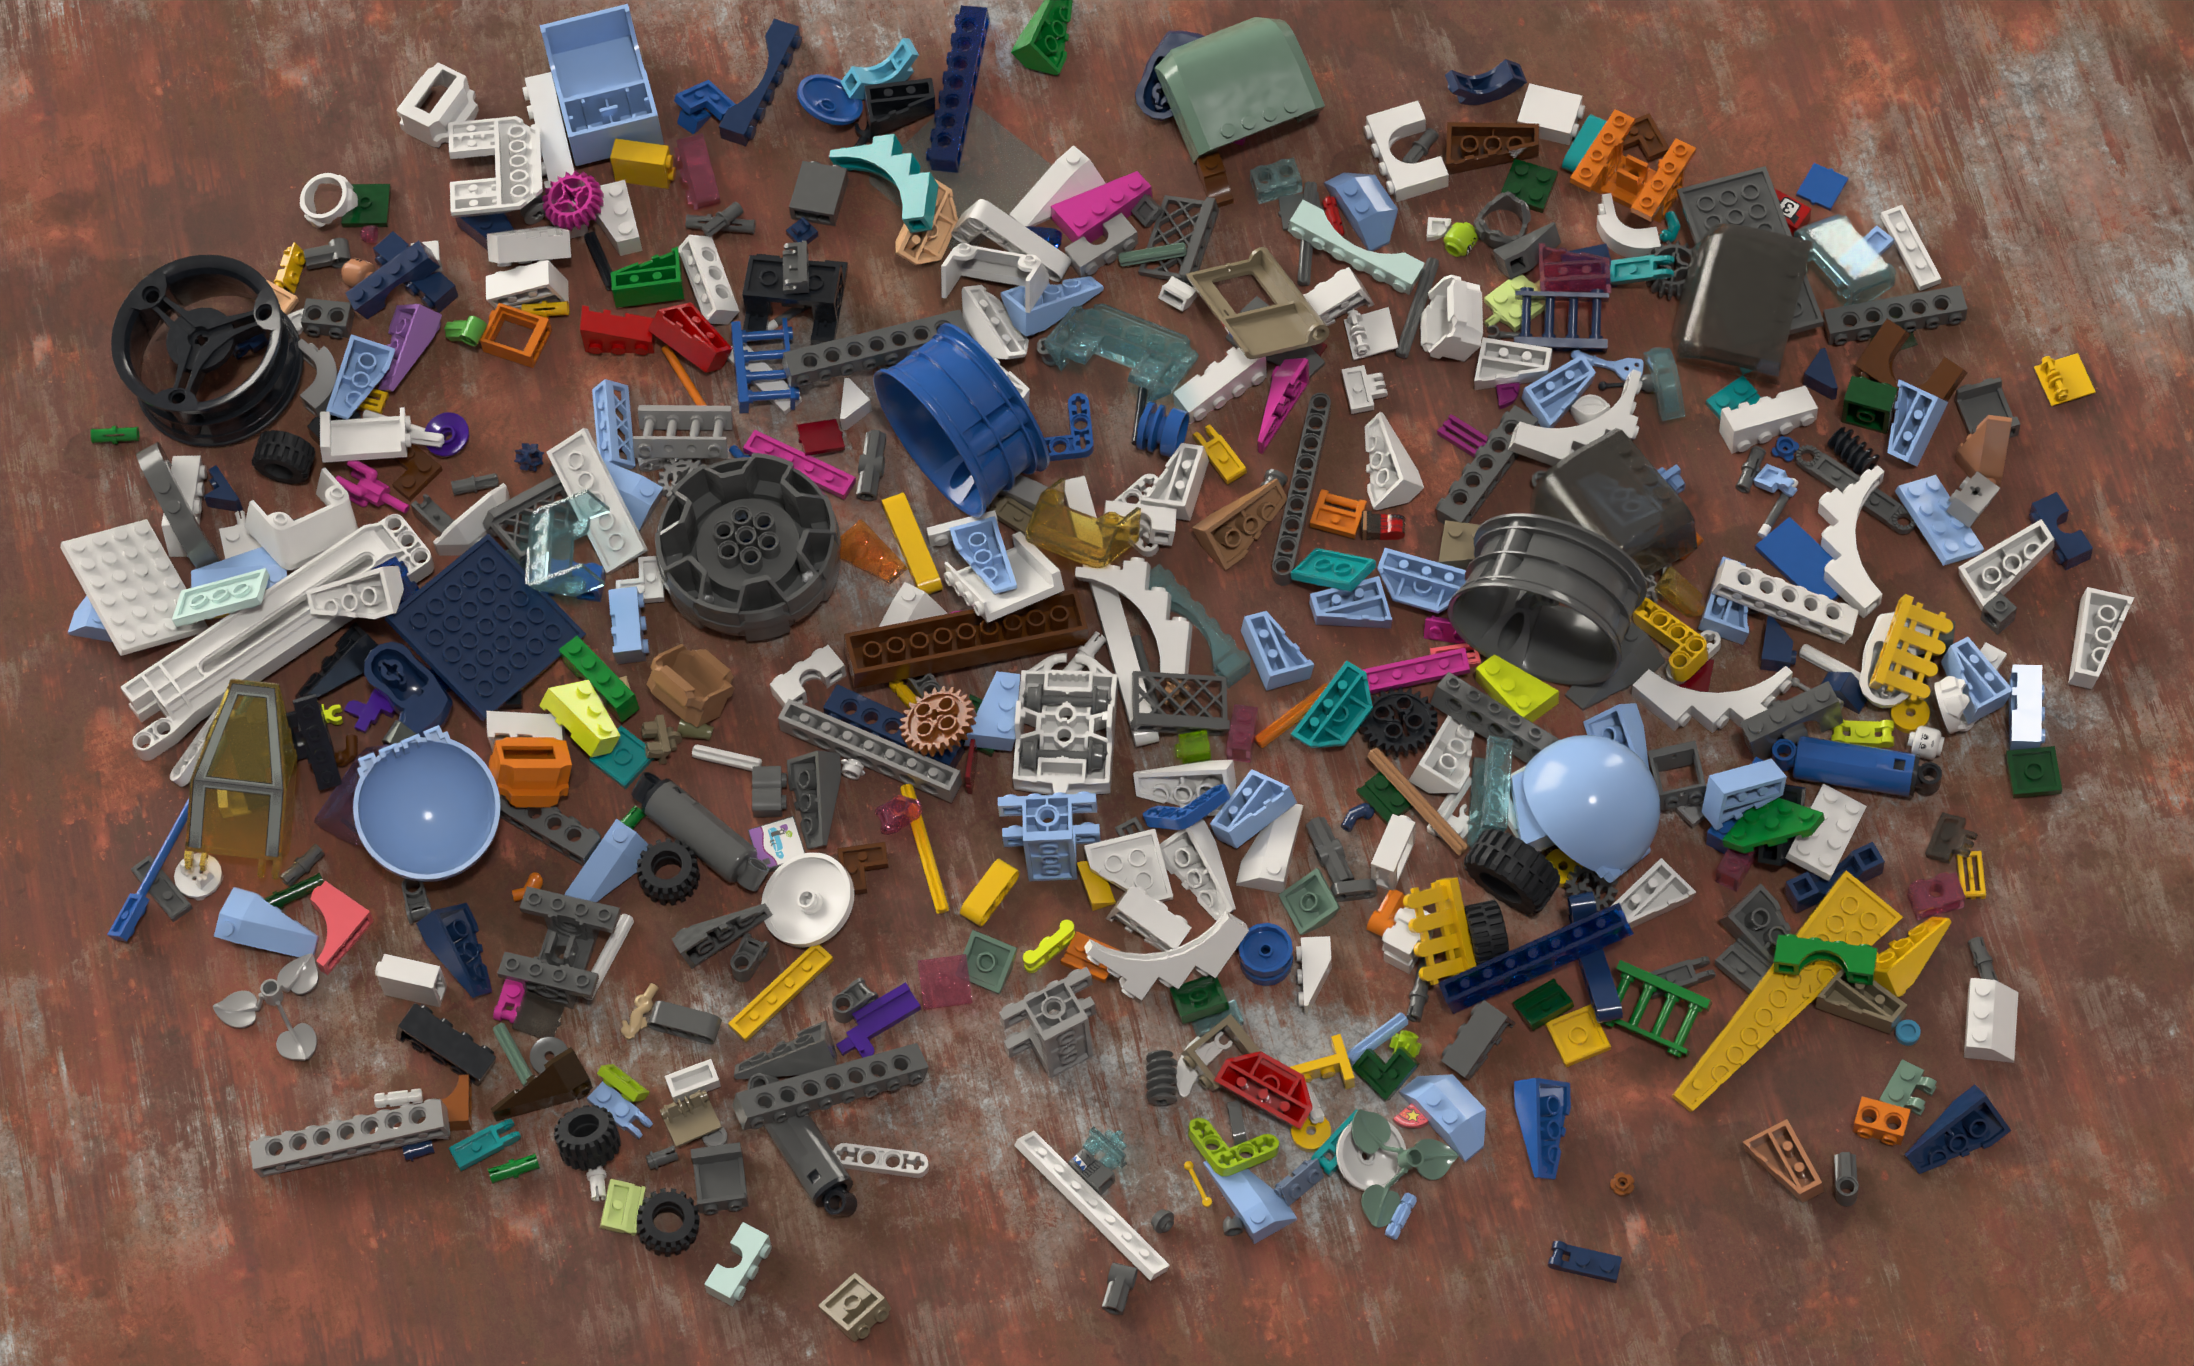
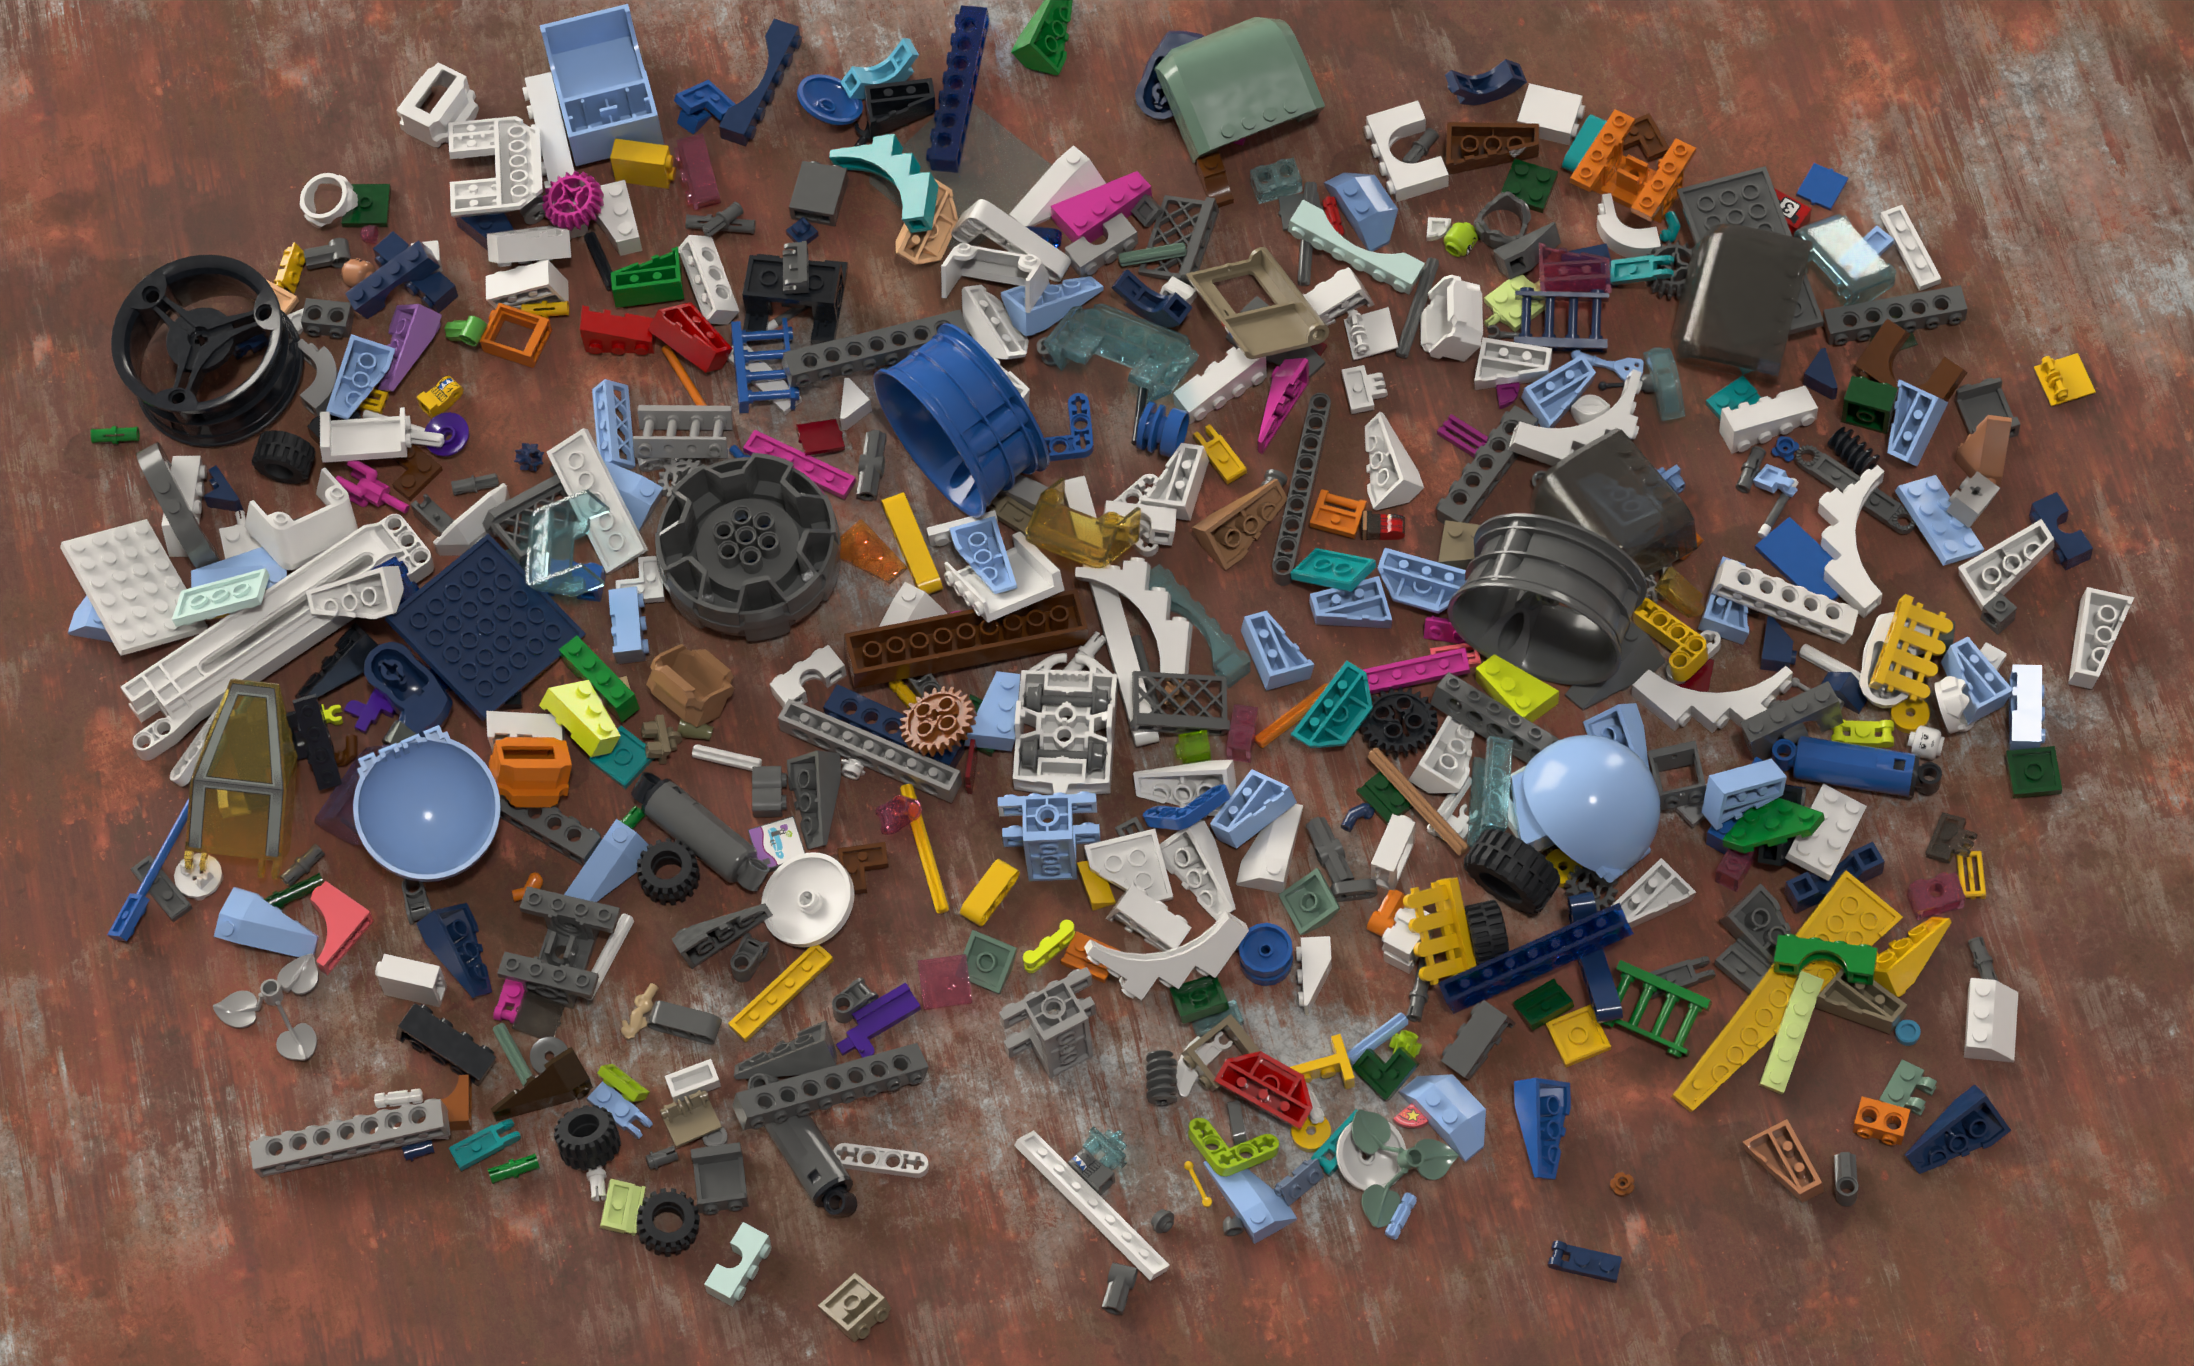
none -> yellow leg [417,376,464,419]
none -> dark blue arch [1111,269,1193,327]
none -> yellowish green plate [1759,971,1824,1095]

